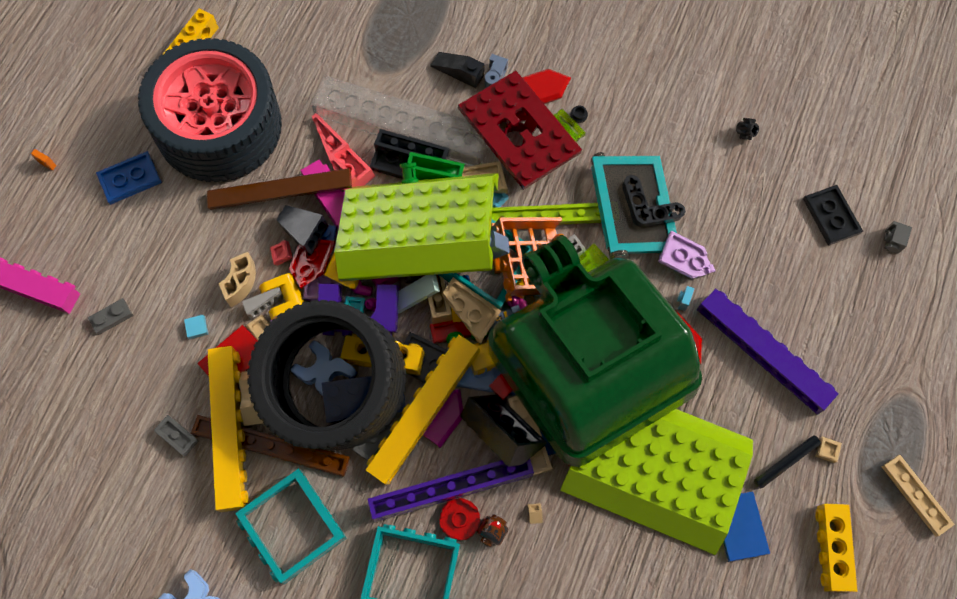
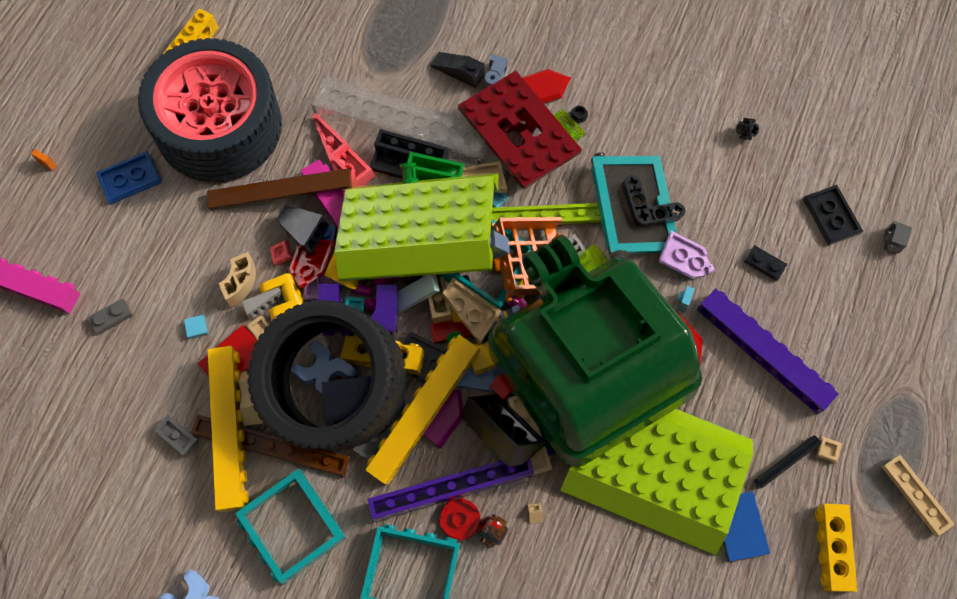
none -> black plate [744,245,788,281]

